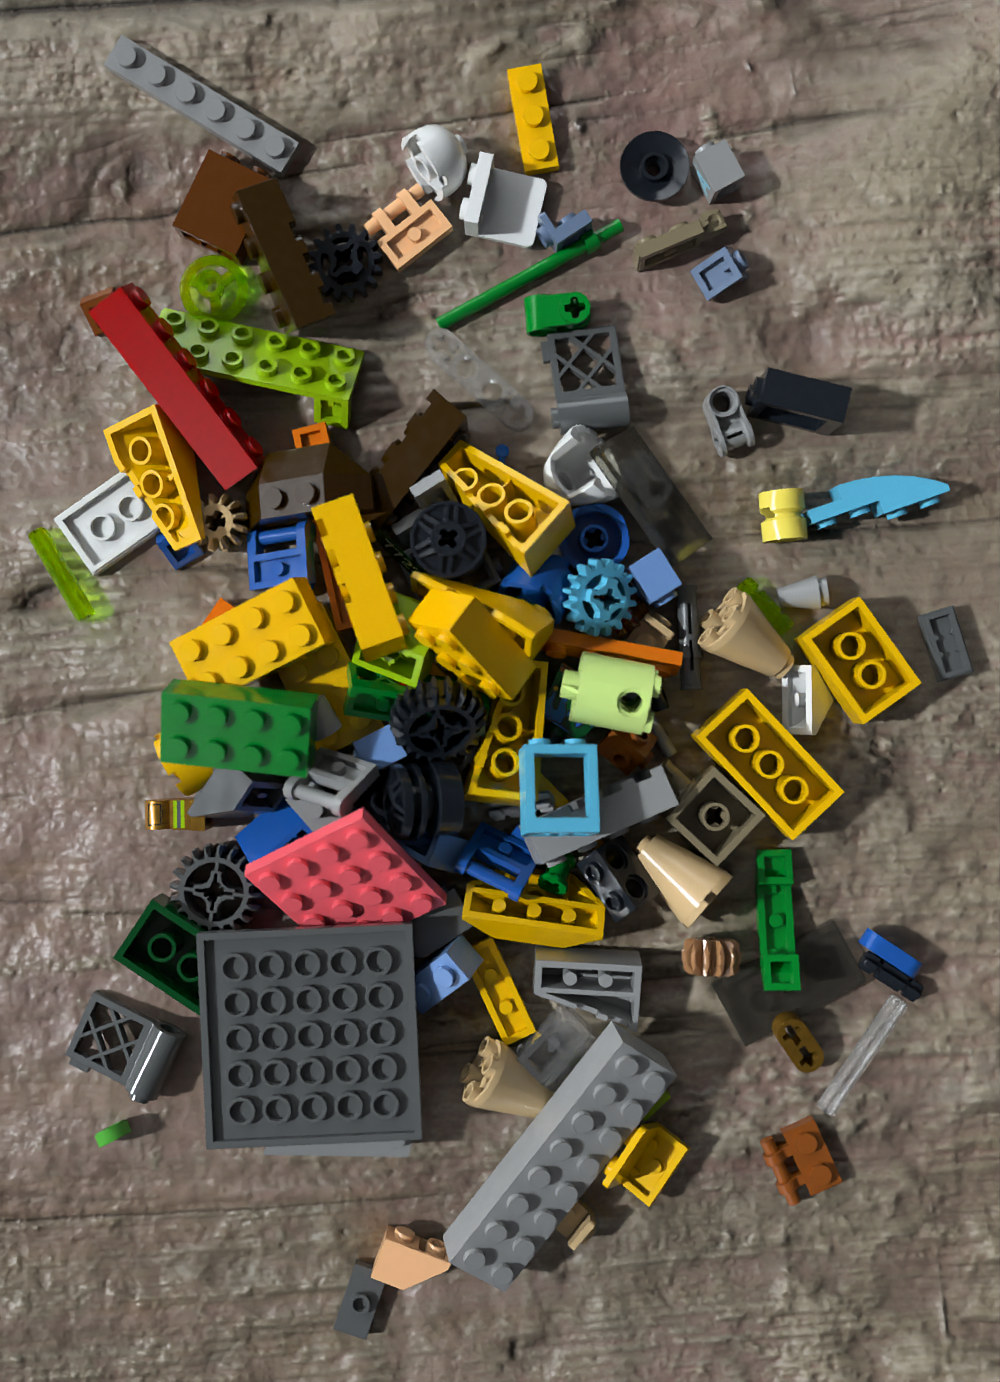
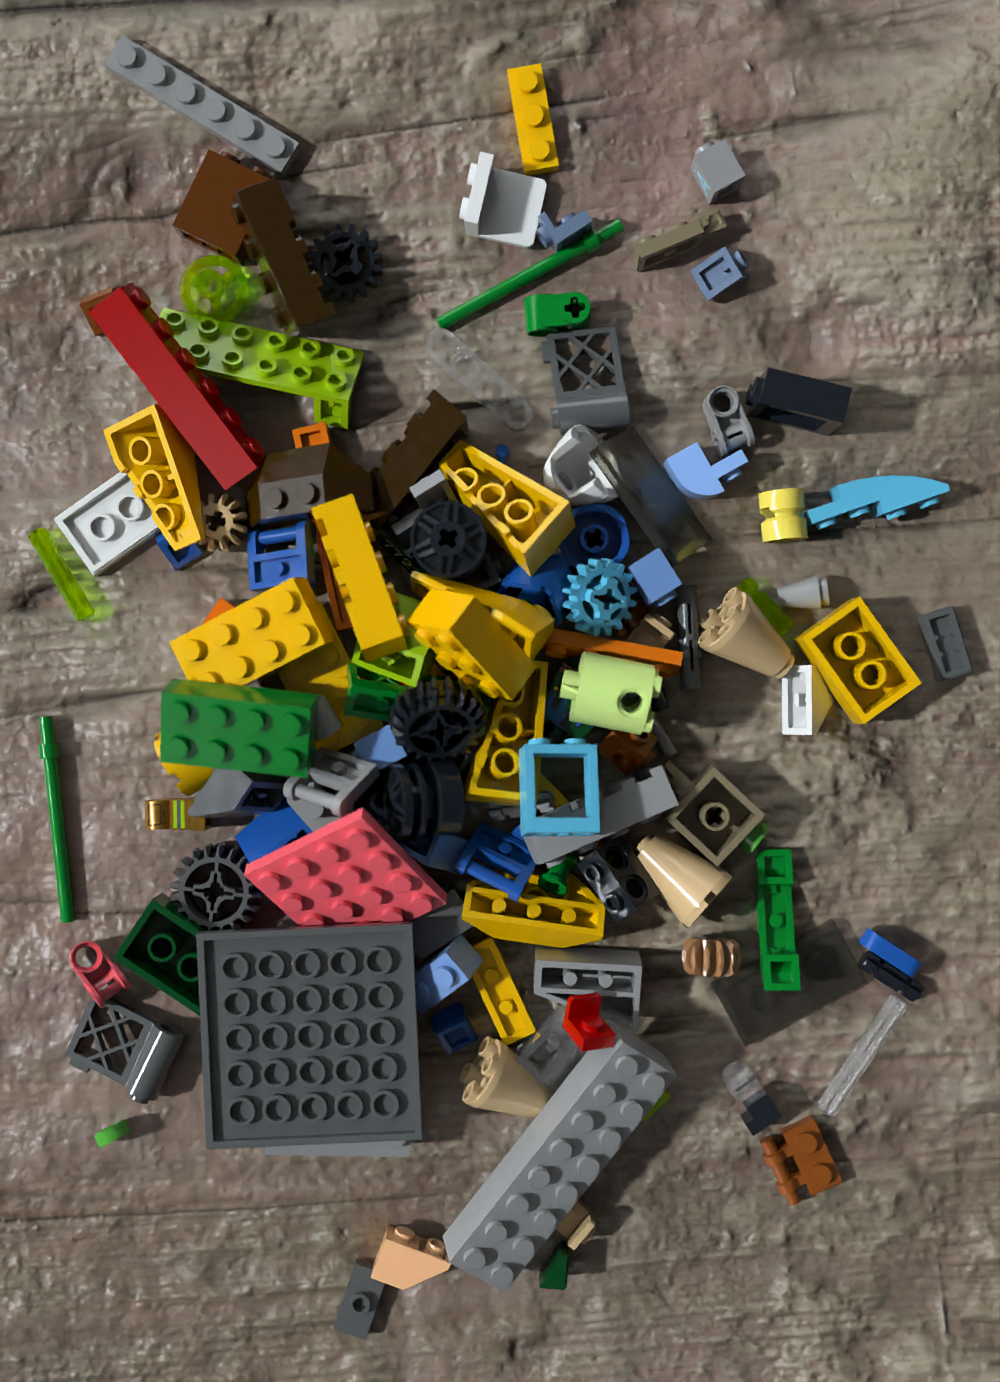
light nougat plate [363,183,453,273] -> none
white cylinder [401,124,468,202] -> none
yellow bracket [602,1122,691,1207] -> none
black dish [620,131,690,202] -> none
yellow brick [690,688,844,840] -> none
pearl gold beam [772,1011,824,1073] -> none
none -> green bar [38,716,75,923]
none -> coral piece [69,941,131,1009]
none -> blue slope [430,1002,479,1055]
none -> dark green slope [539,1241,569,1290]
none -> red bracket [562,993,616,1052]
none -> light blue brick [663,442,748,500]
none -> leg [722,1061,782,1136]
none -> bright green tile [739,820,770,854]

